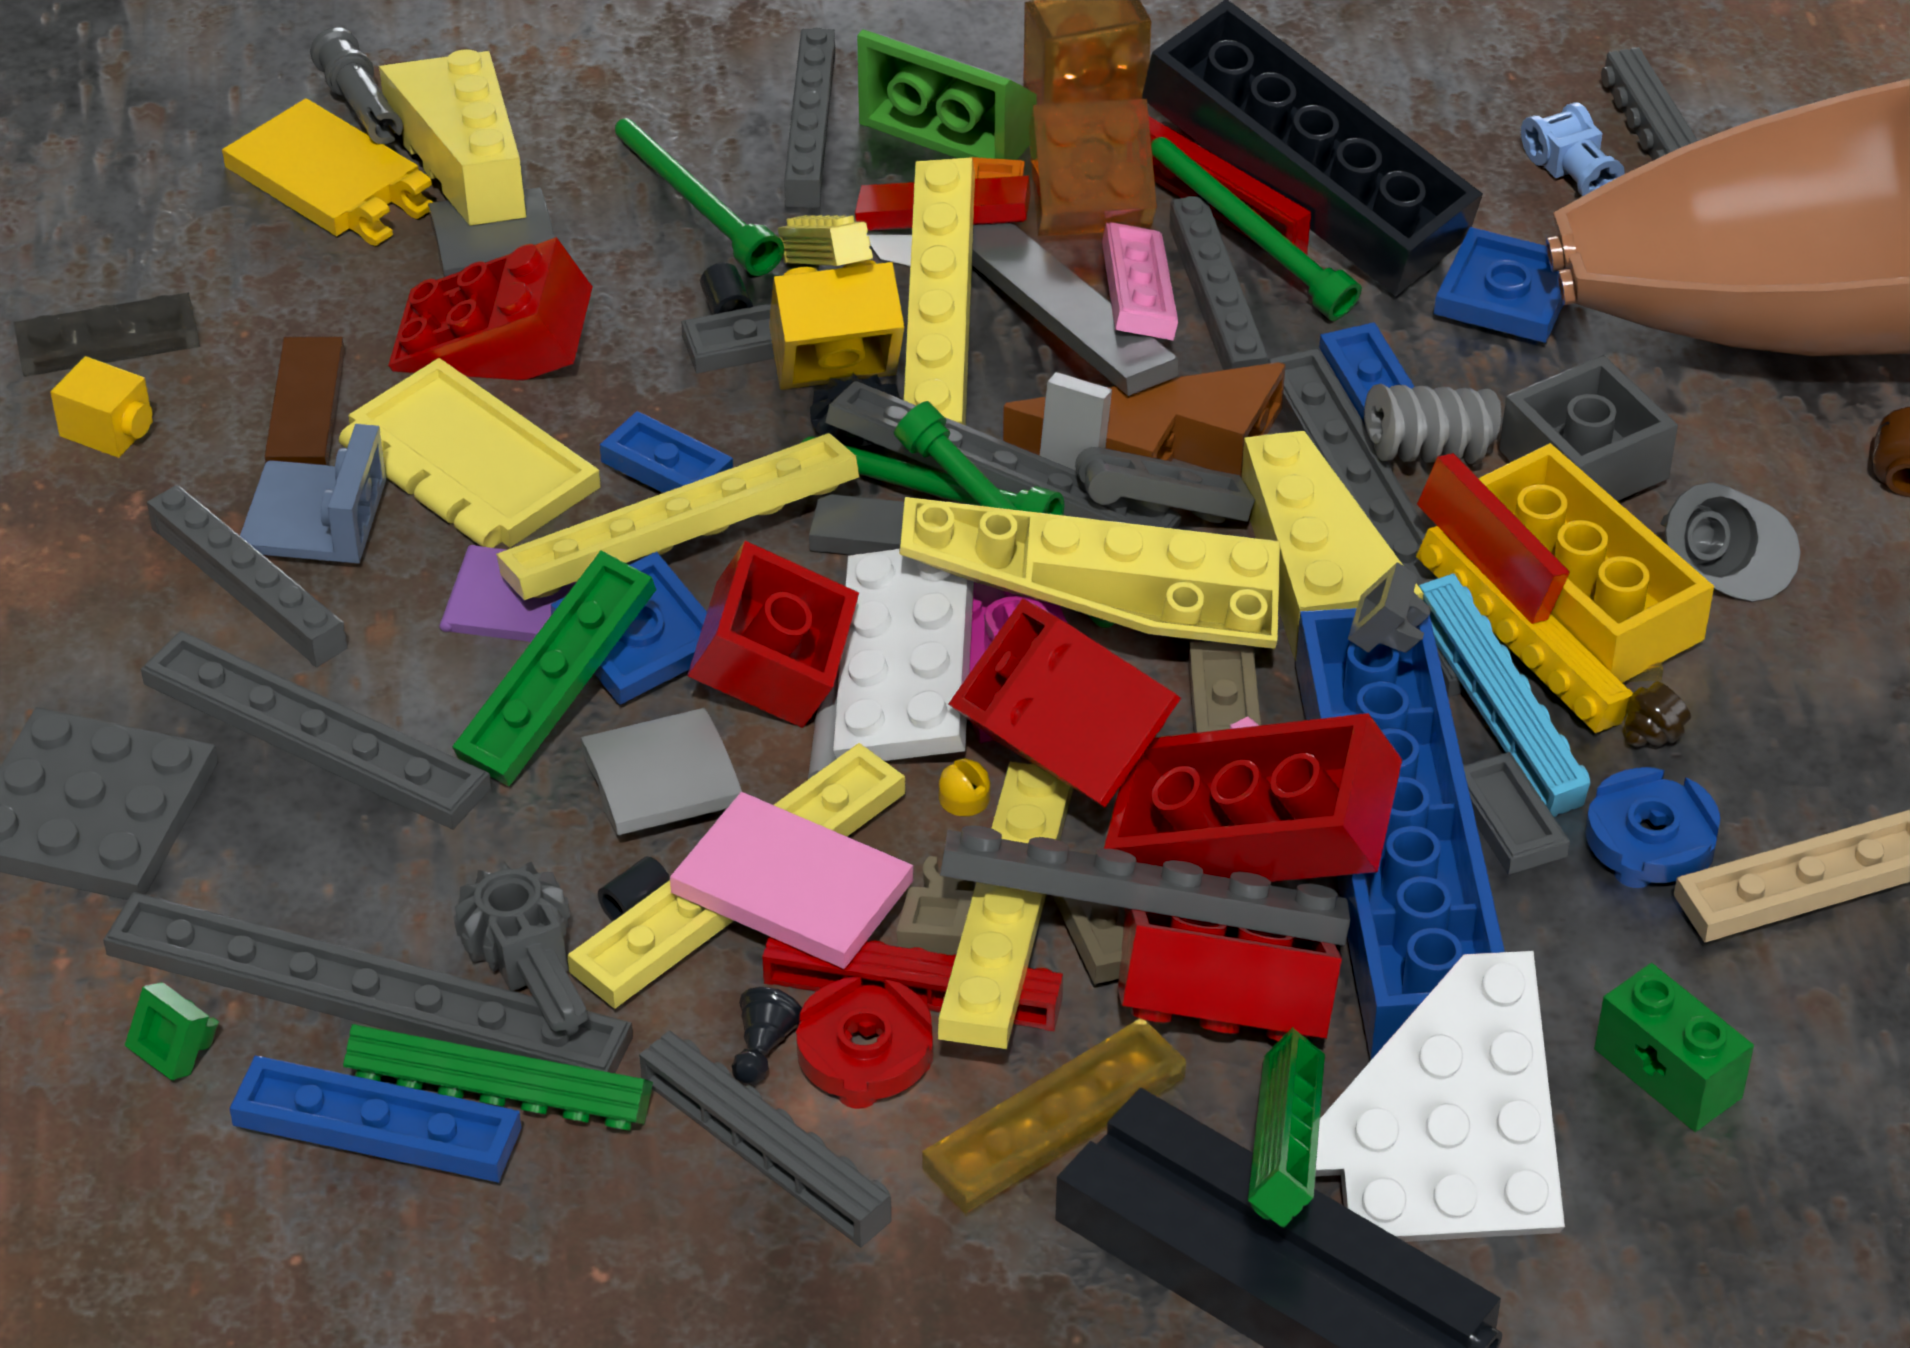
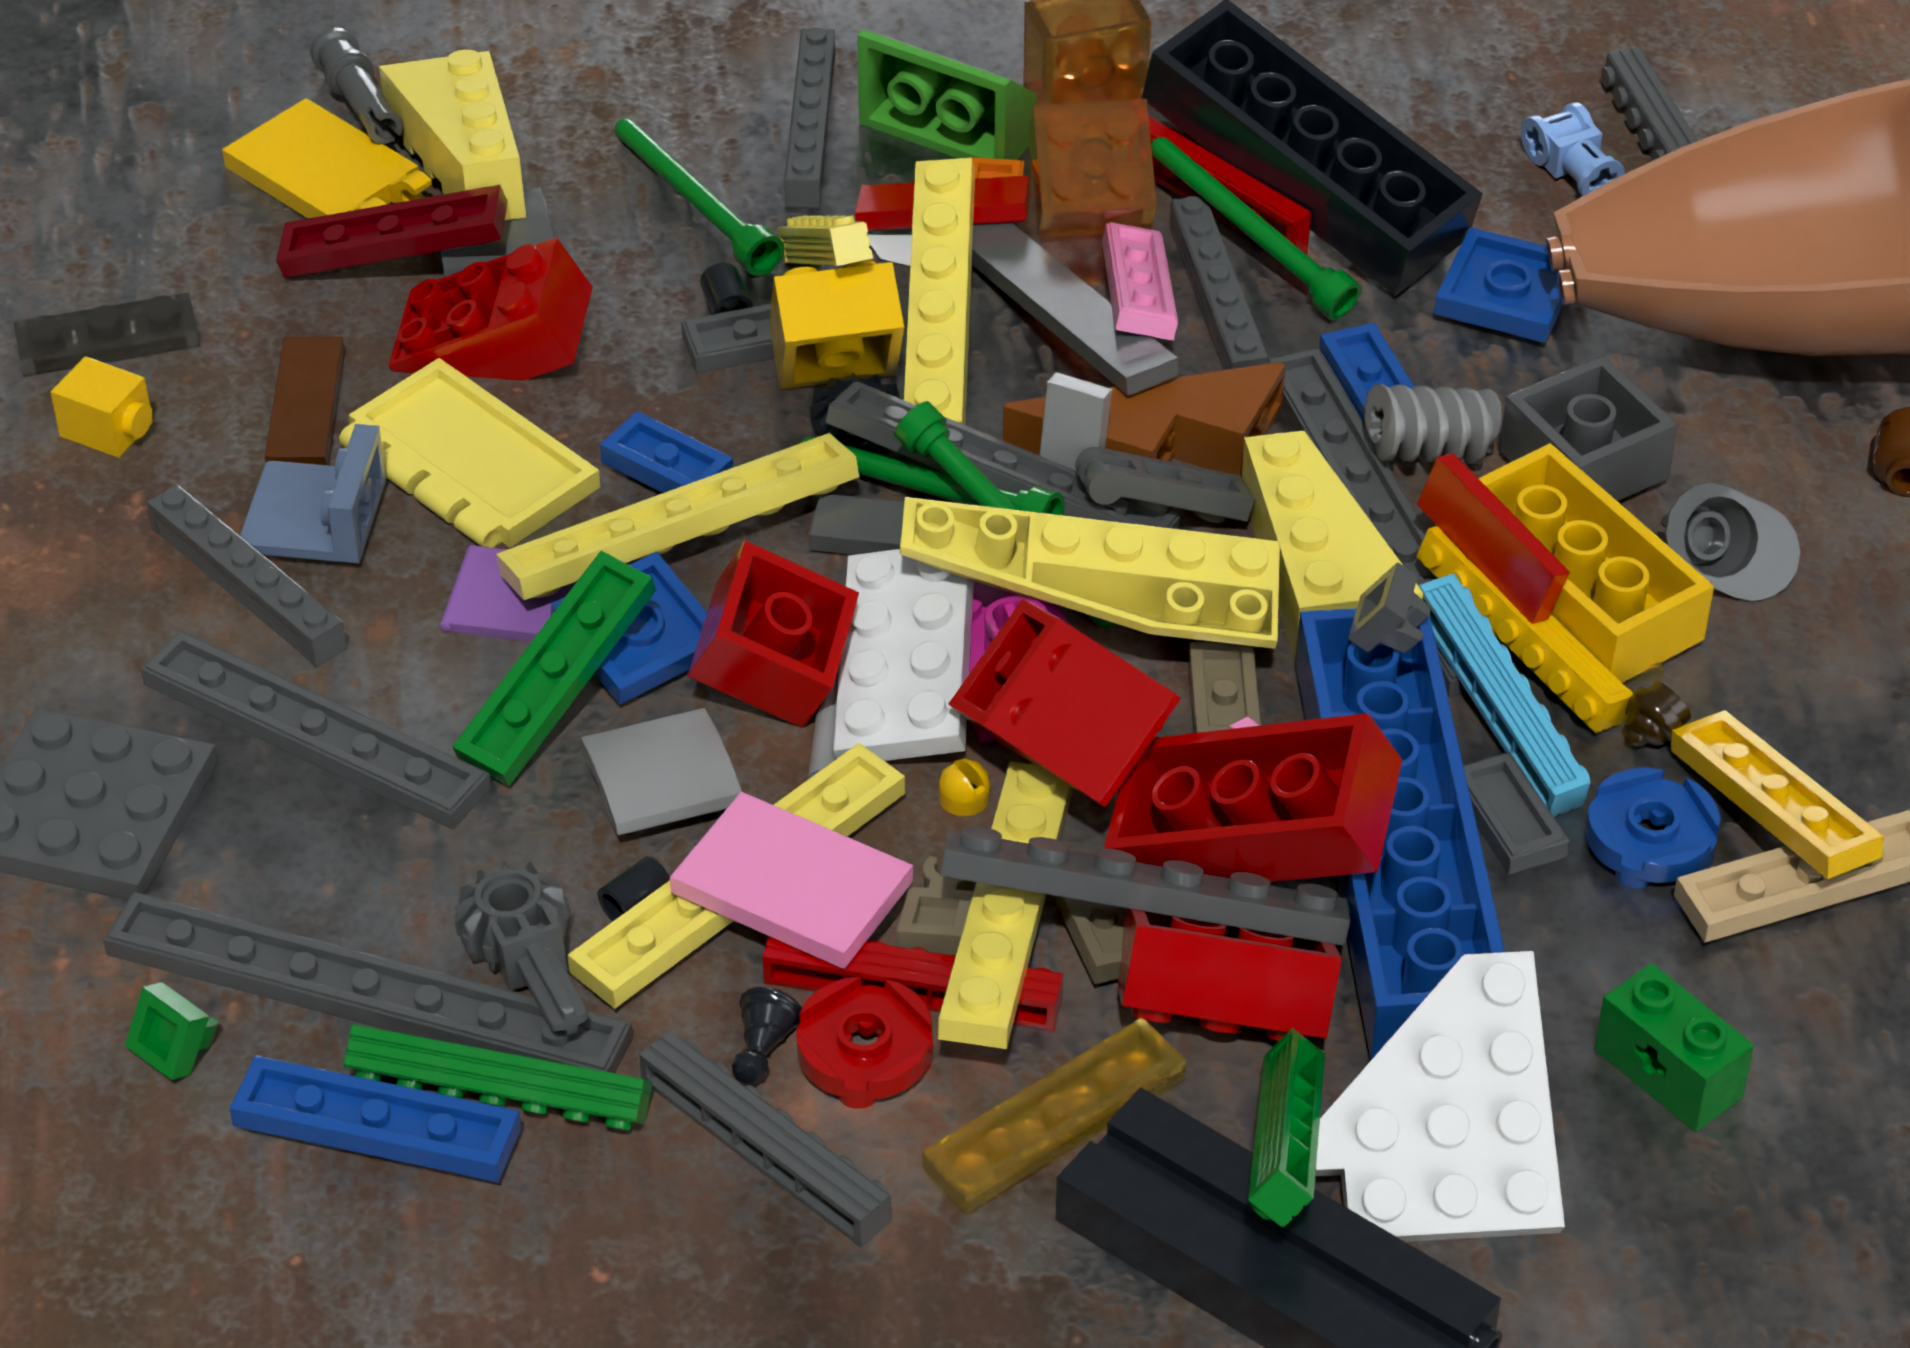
none -> dark red plate [276,185,508,278]
none -> yellow plate [1671,710,1884,879]

